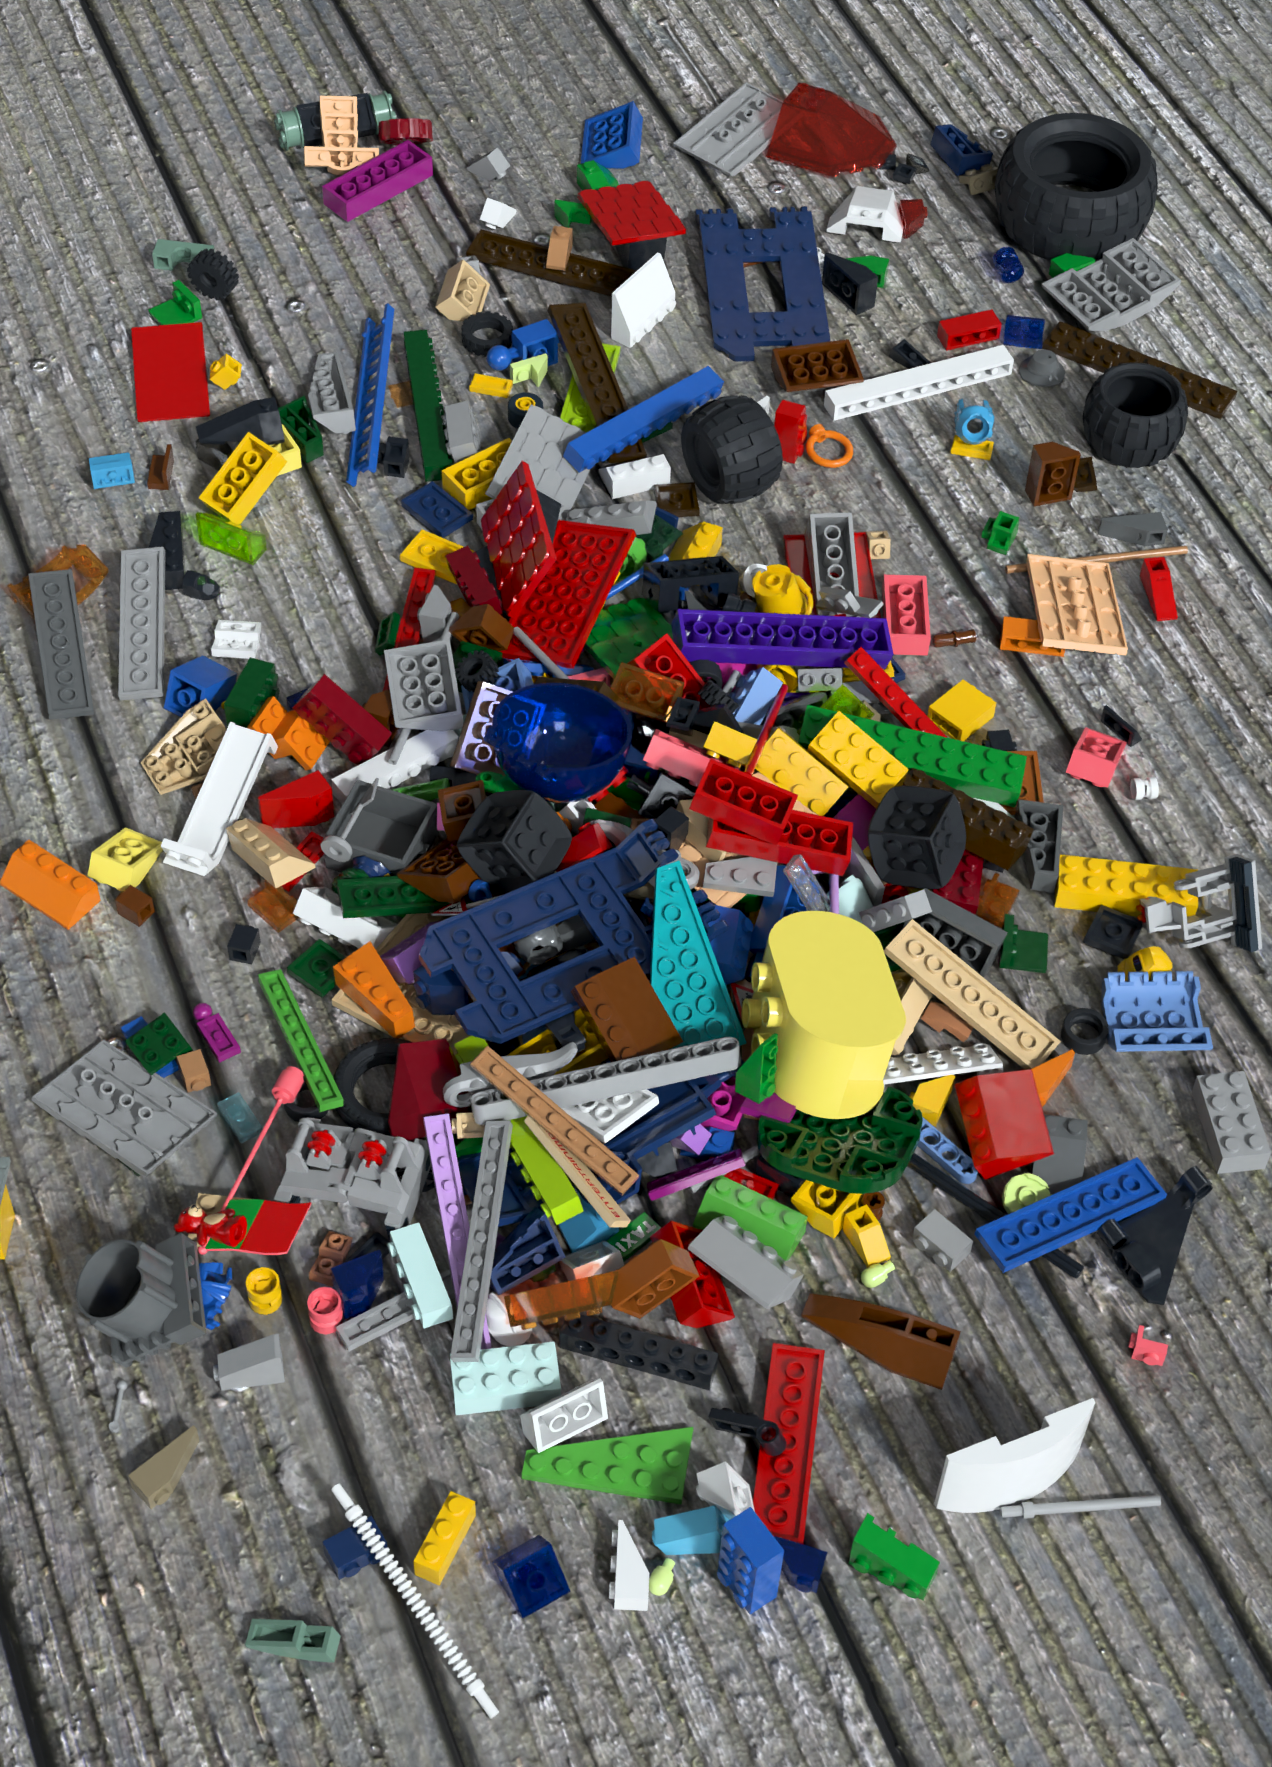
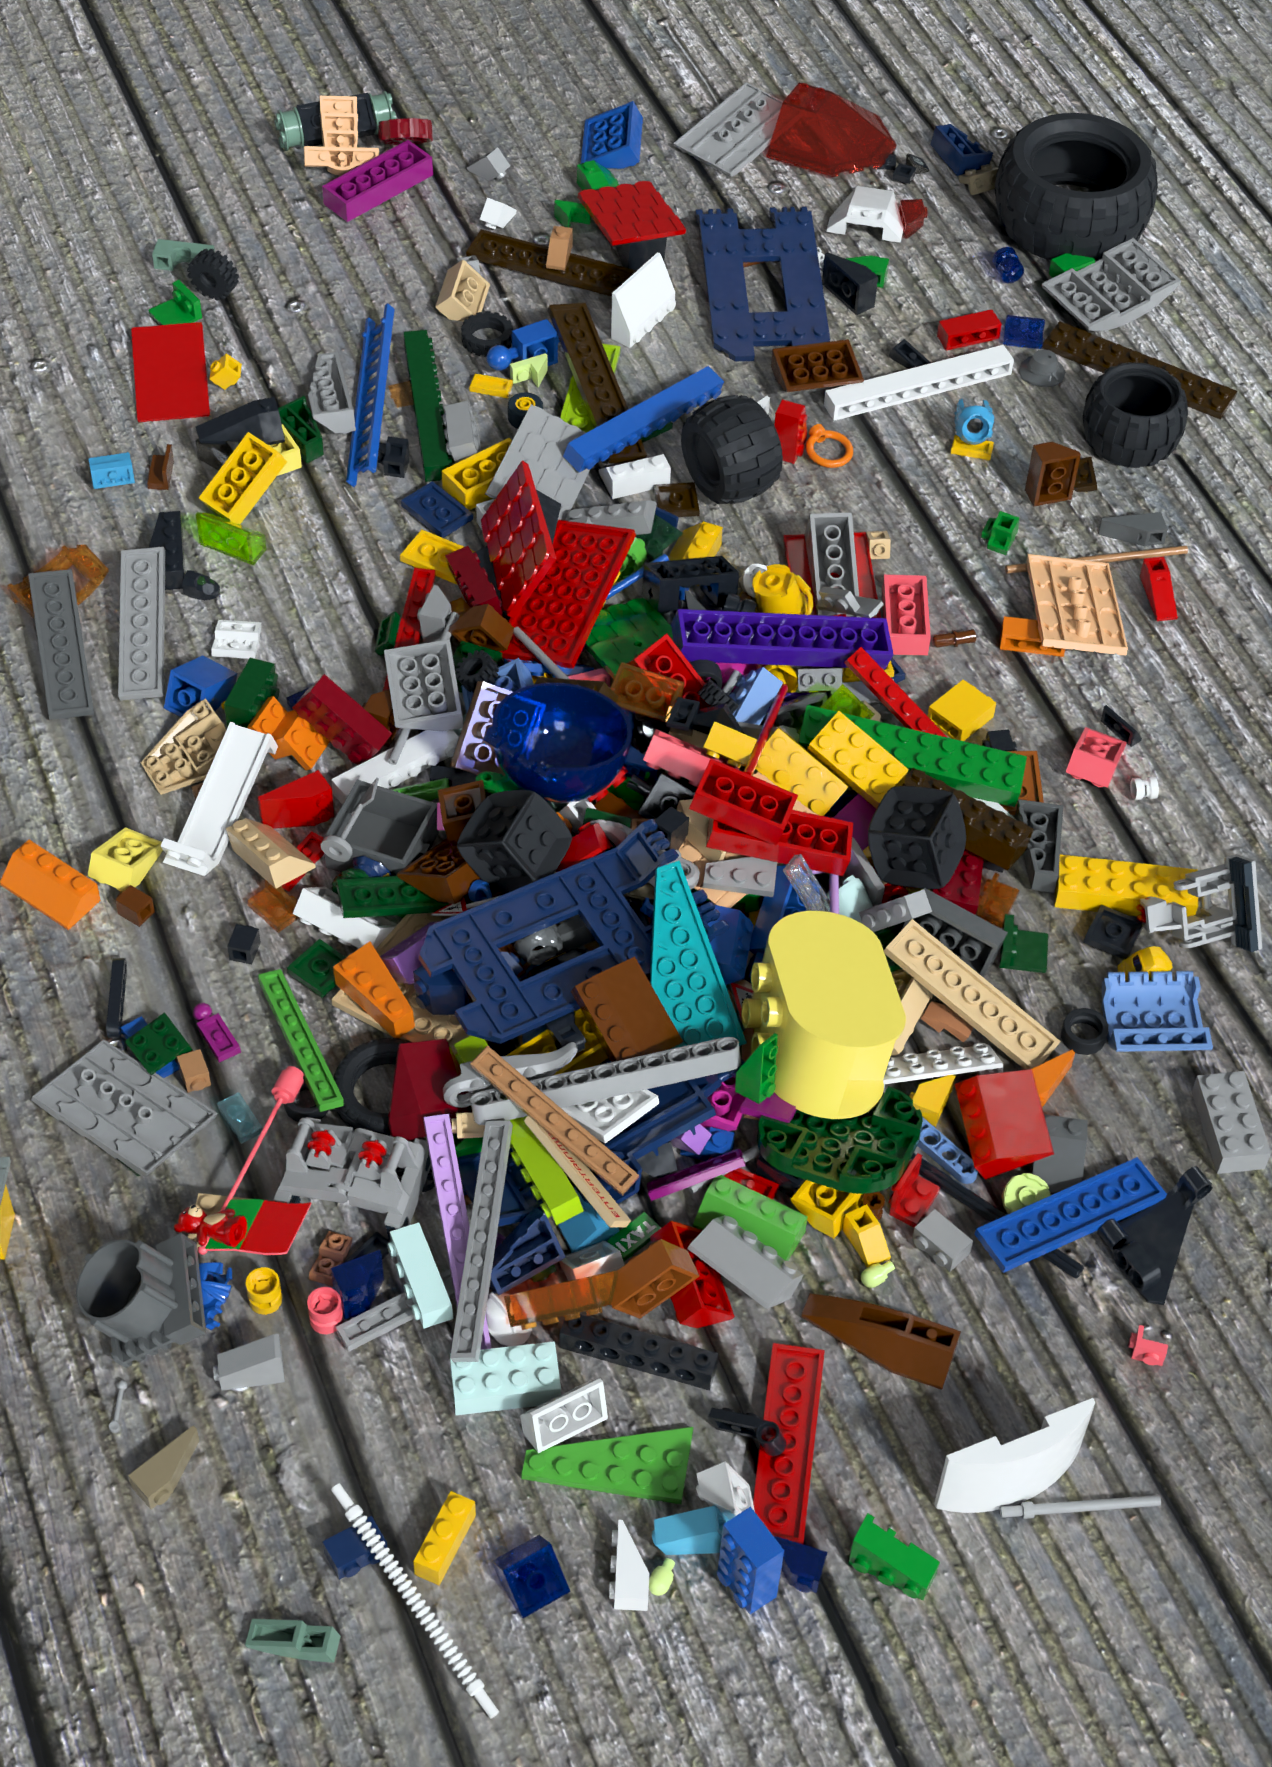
none -> black beam [106,958,127,1038]
none -> red bracket [888,1153,940,1228]

